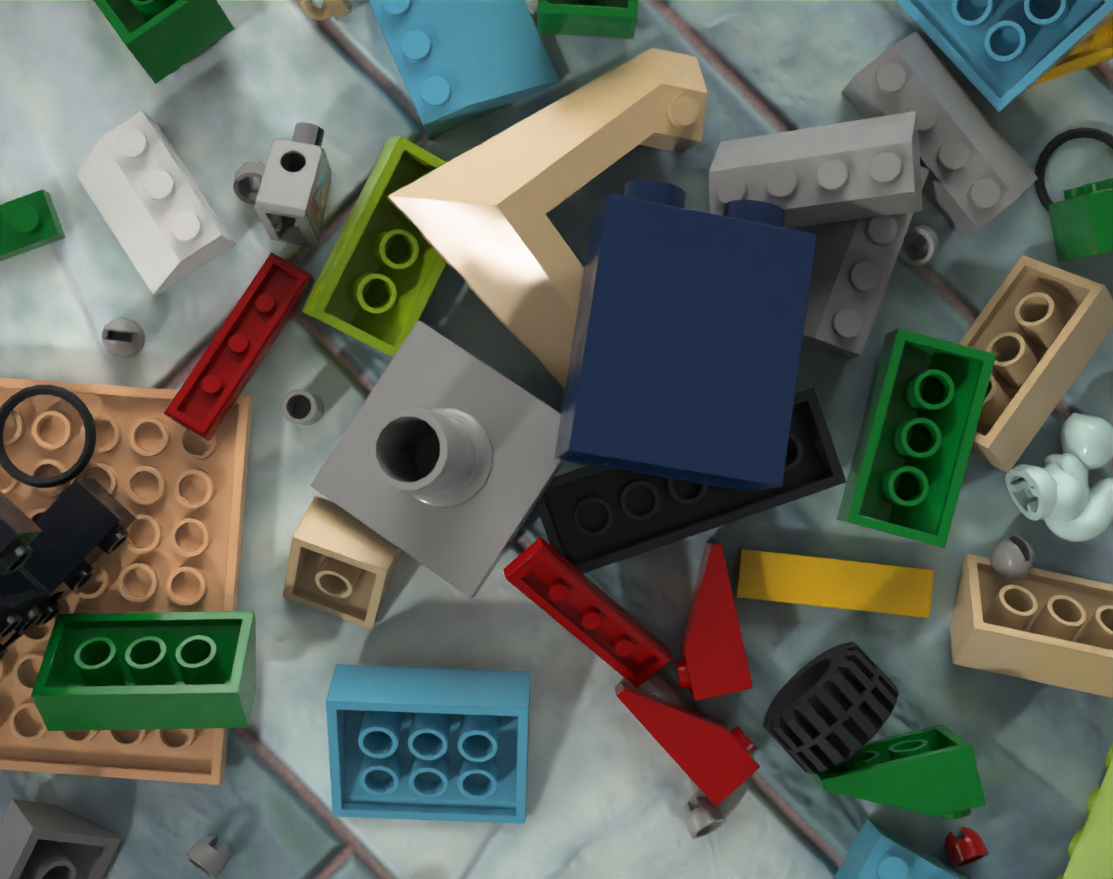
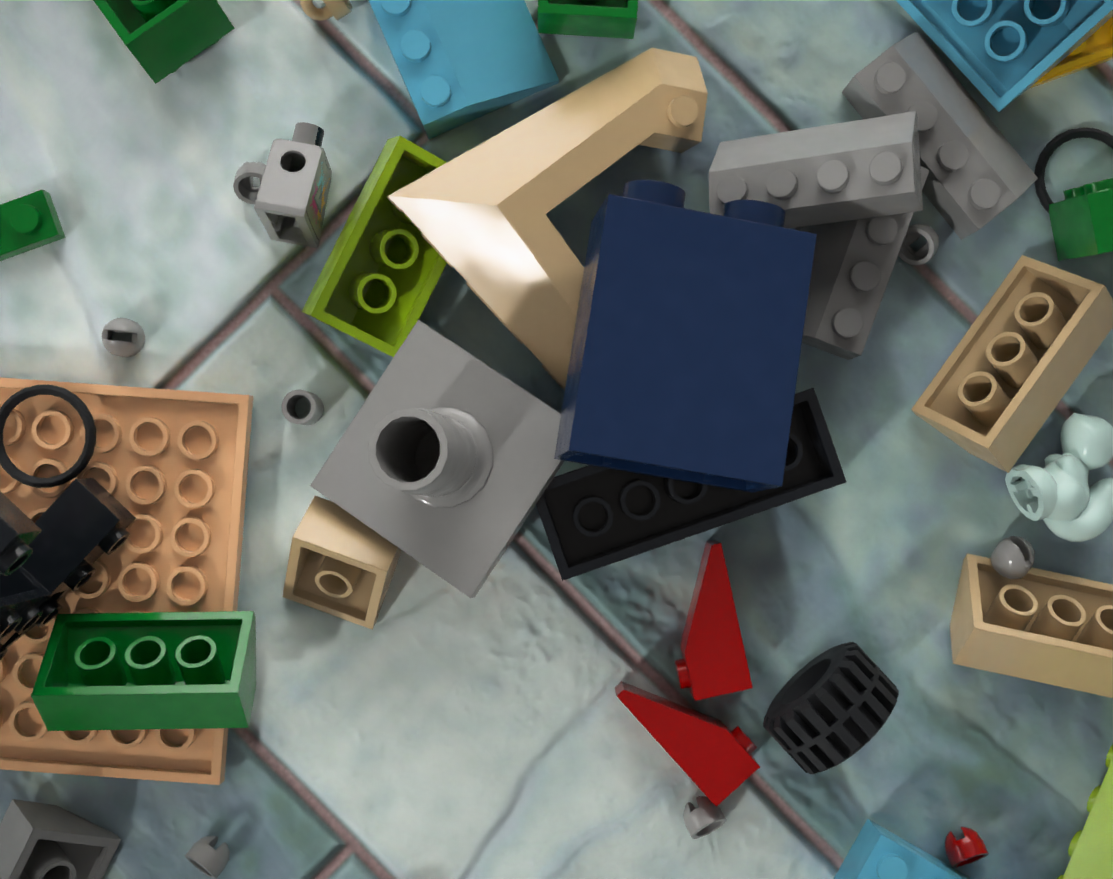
white slope [76,110,236,296] -> none
red tile [164,252,314,441] -> none
medium azure slope [326,664,531,824] -> none
red tile [503,537,673,688] -> none
yellow tile [735,548,934,618] -> none
green slope [811,725,986,820] -> none
green slope [836,328,996,548] -> none

